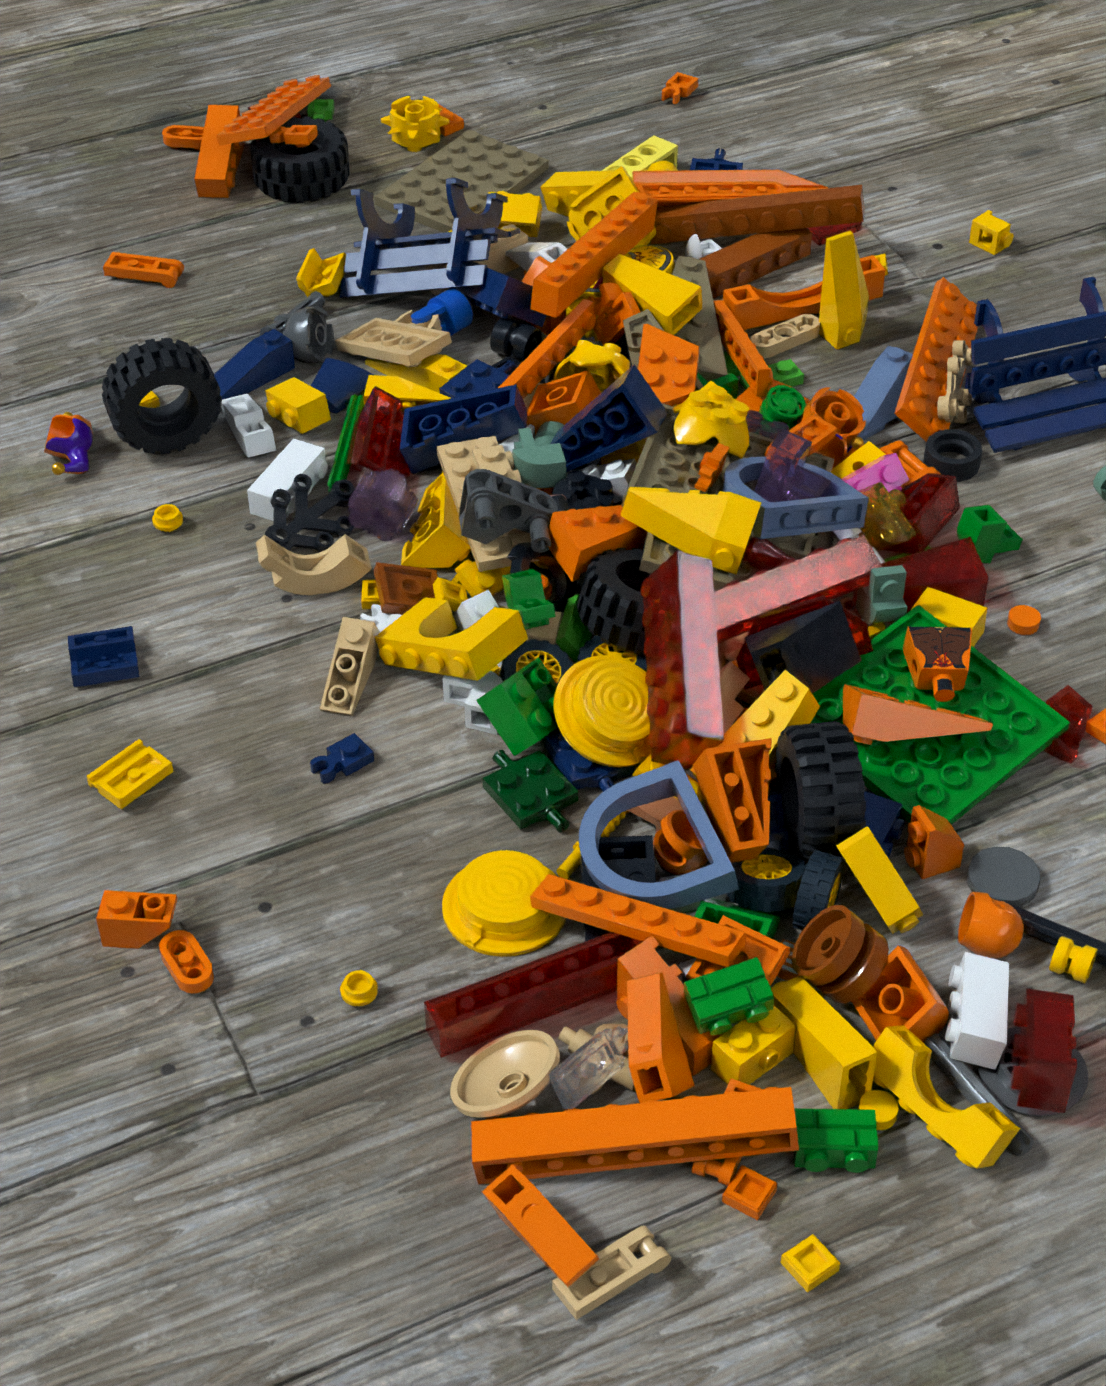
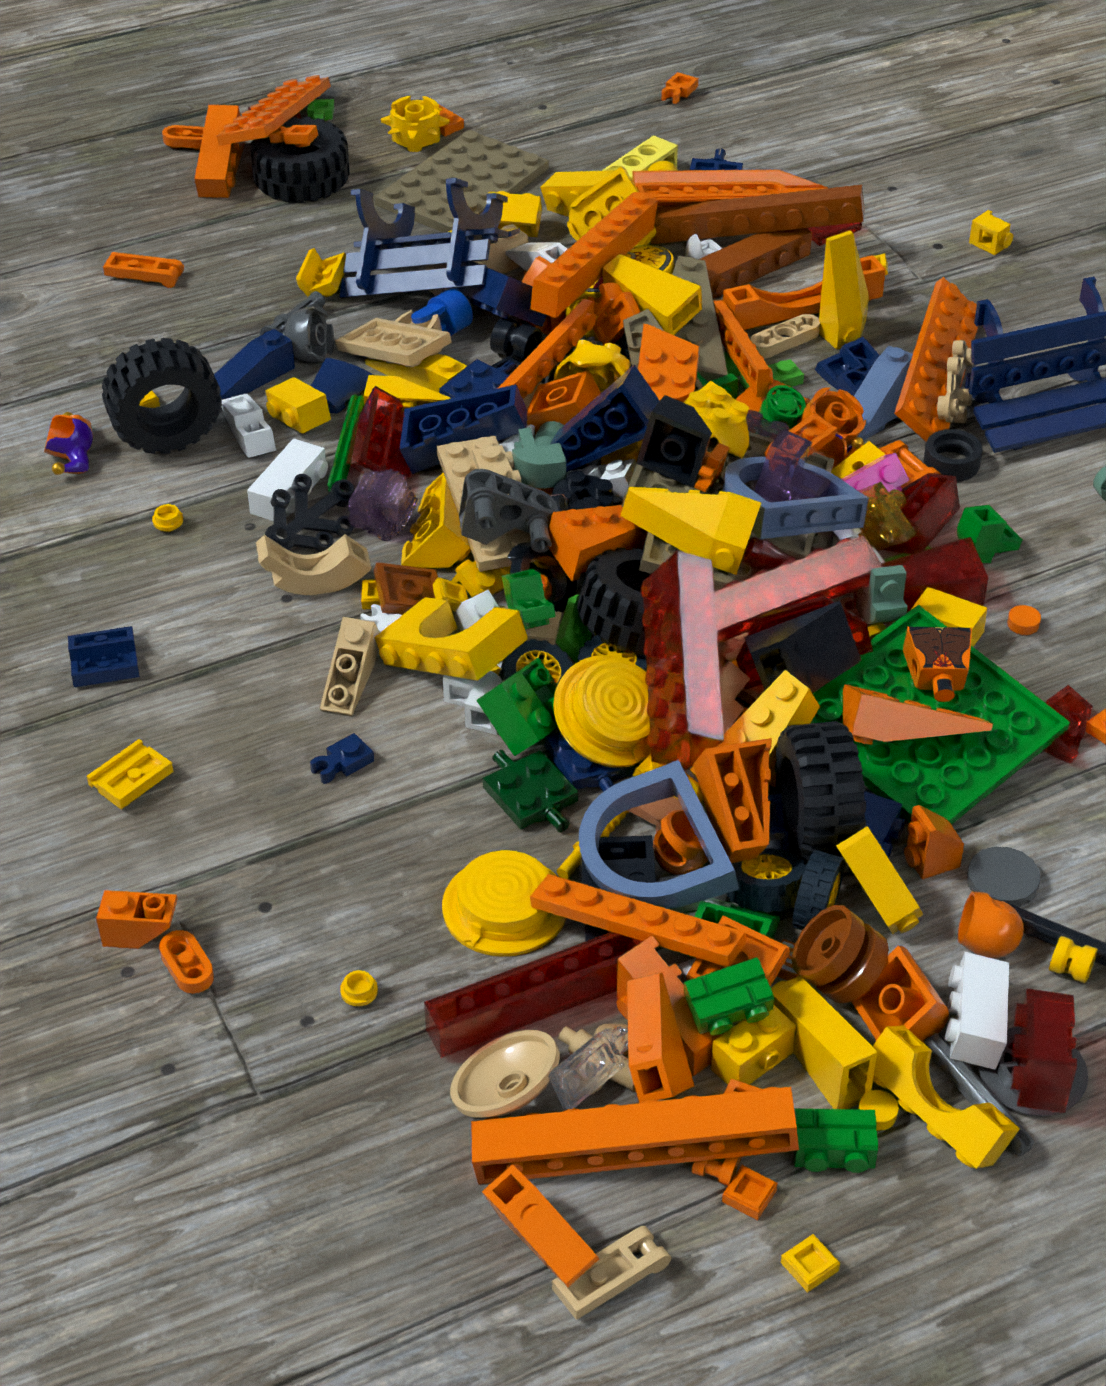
none -> black slope [636,395,712,488]
none -> dark blue slope [815,337,880,396]

